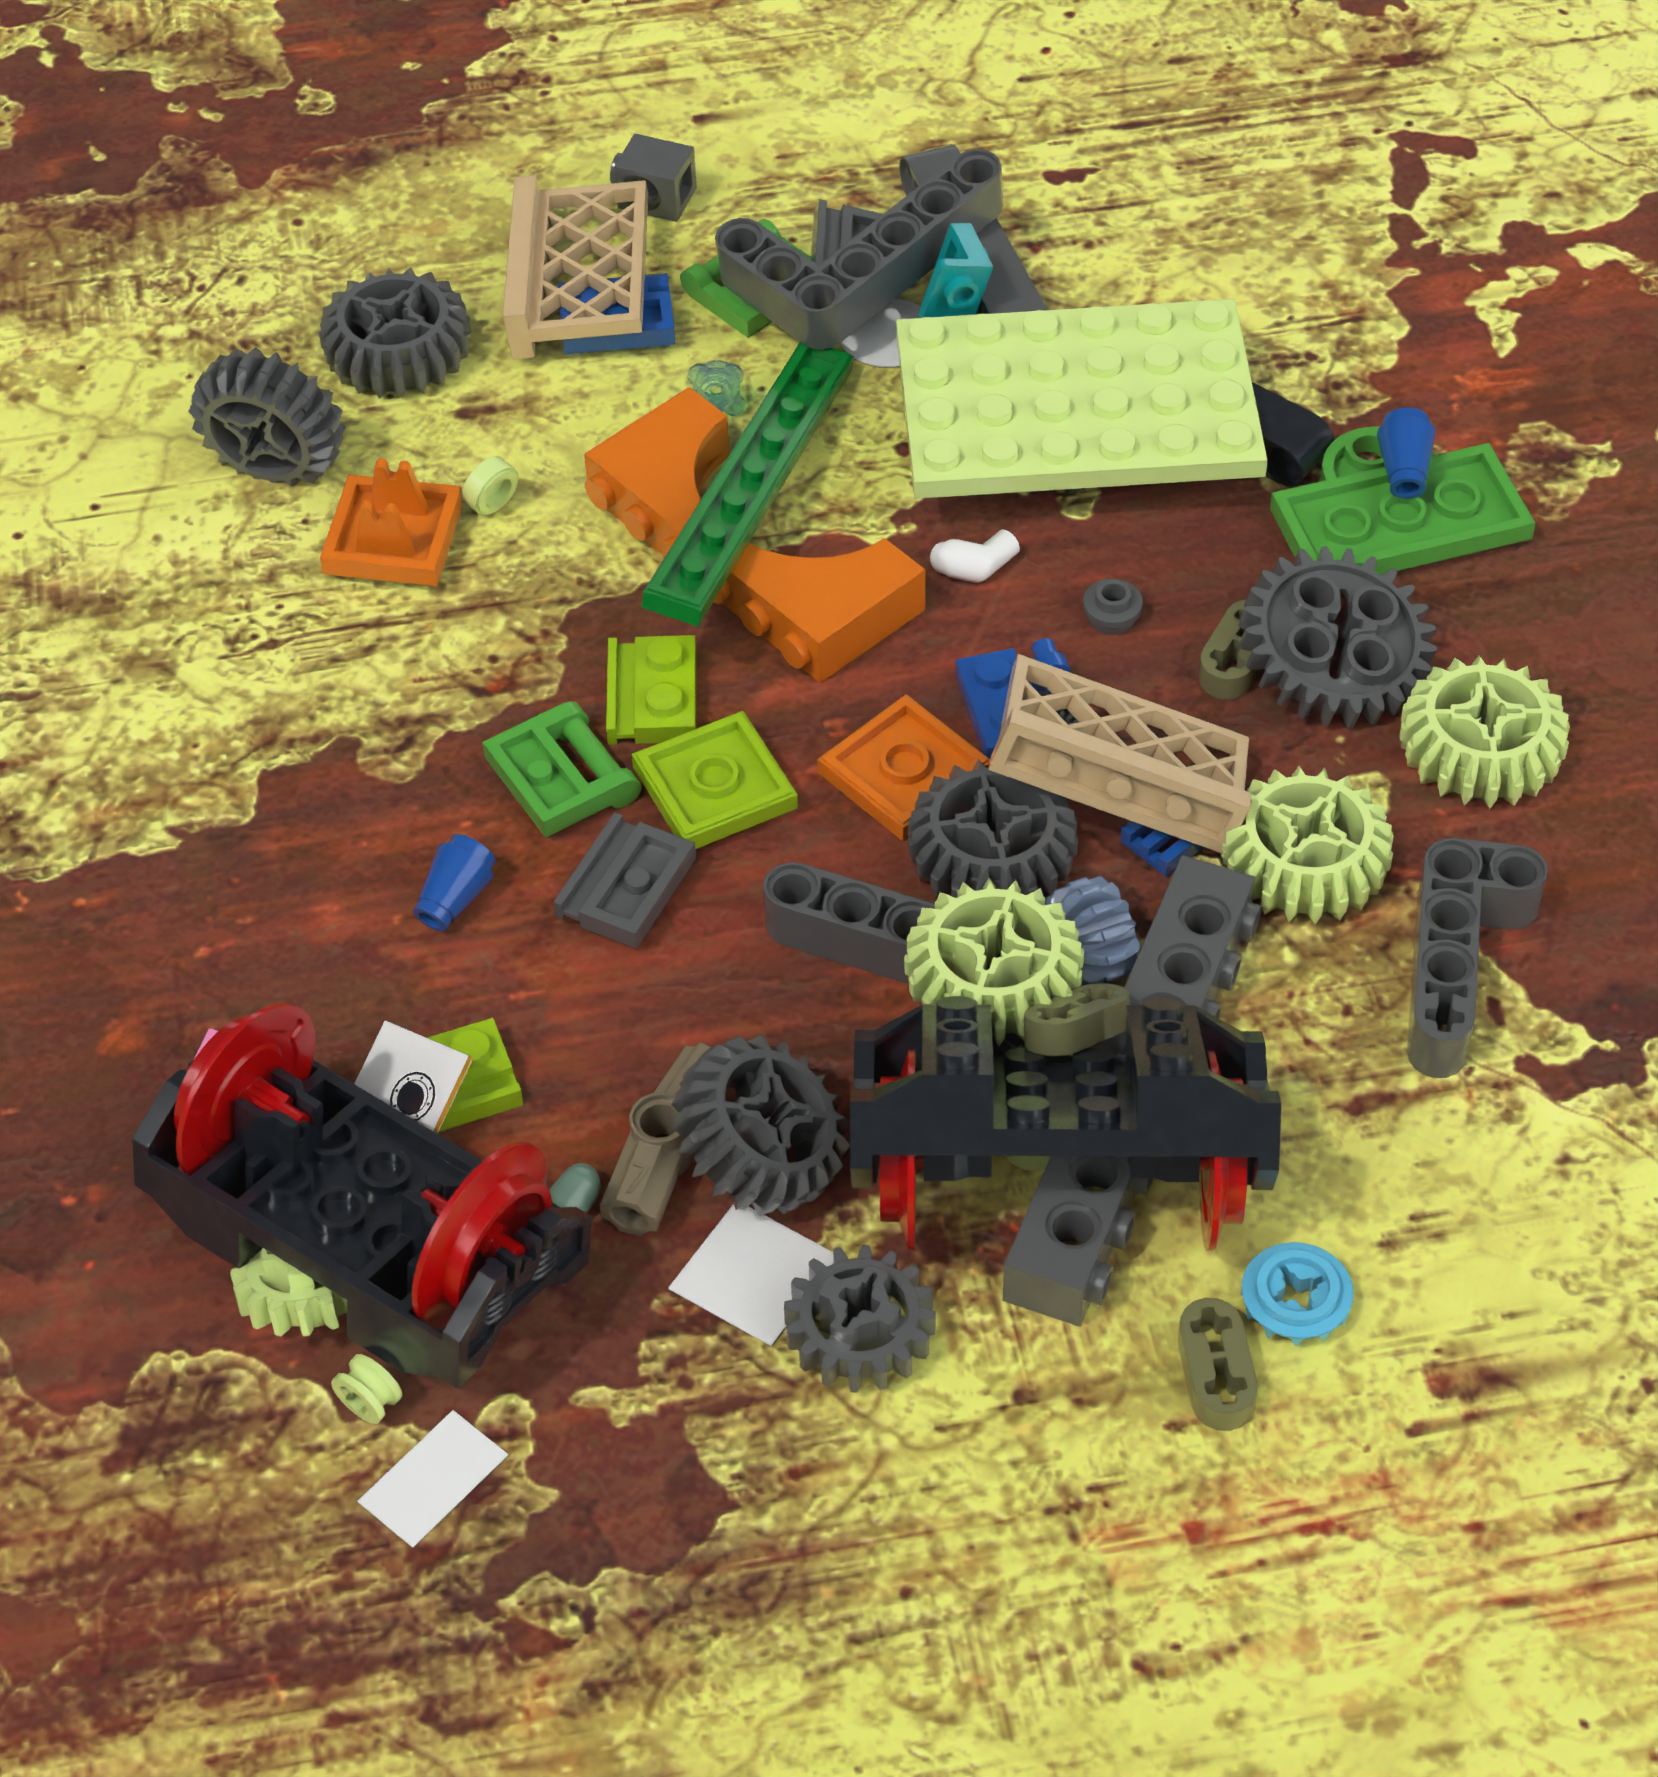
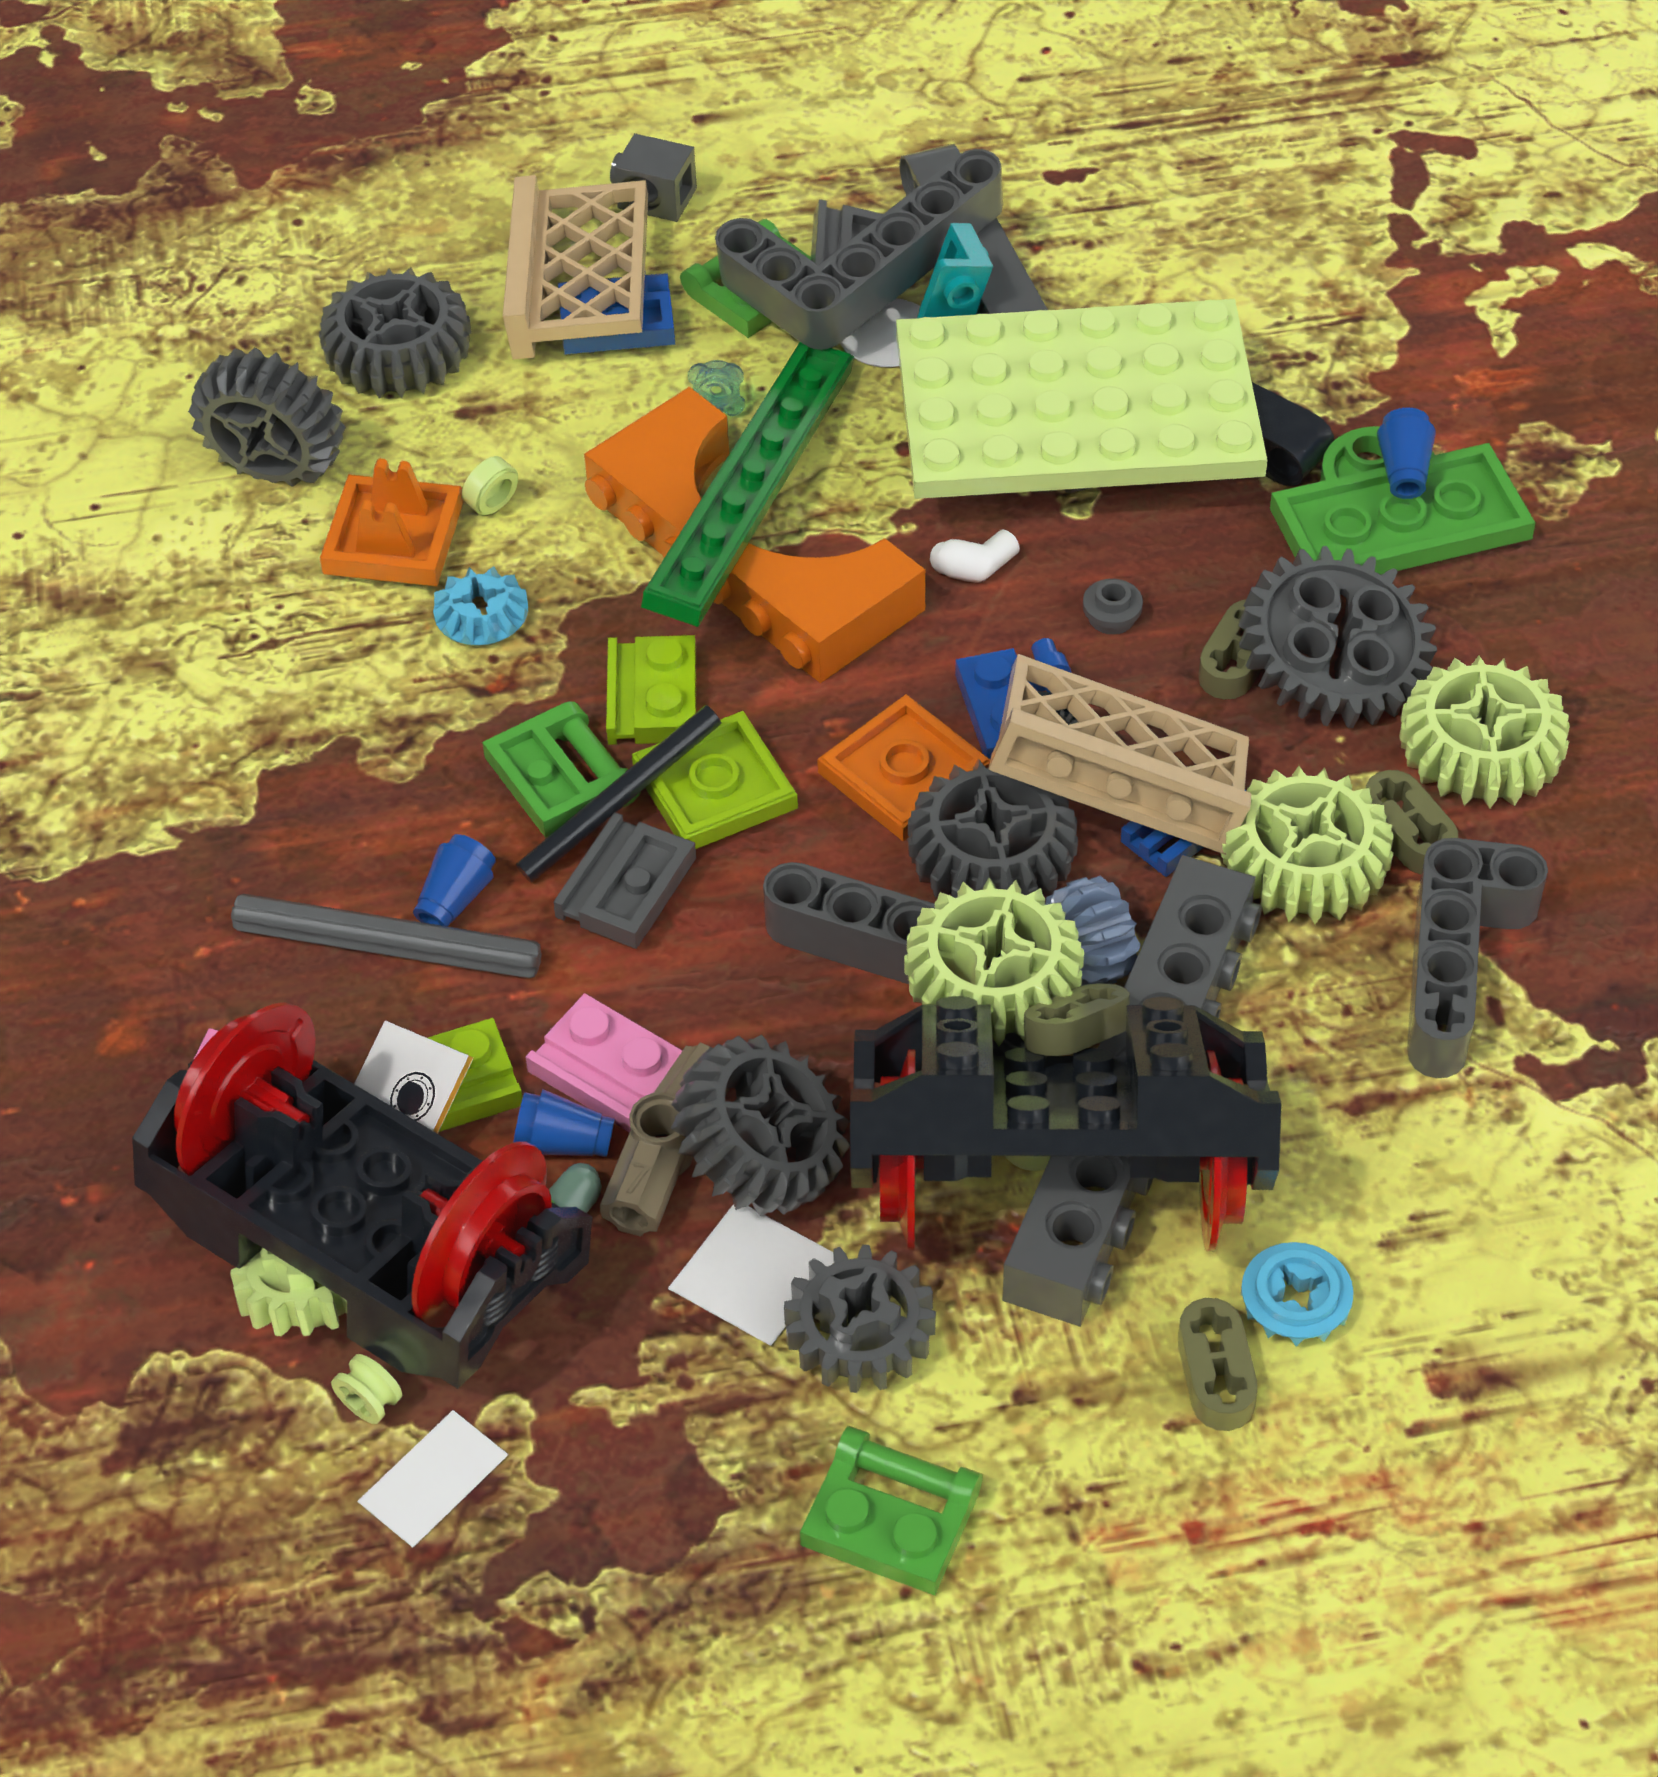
none -> dark grey axle [231,894,542,978]
none -> medium azure gear [433,566,528,645]
none -> blue cone [513,1089,615,1157]
none -> black bar [516,705,722,883]
none -> bright pink plate [526,993,682,1133]
none -> bright green plate [800,1426,983,1596]
none -> olive beam [1366,770,1458,874]

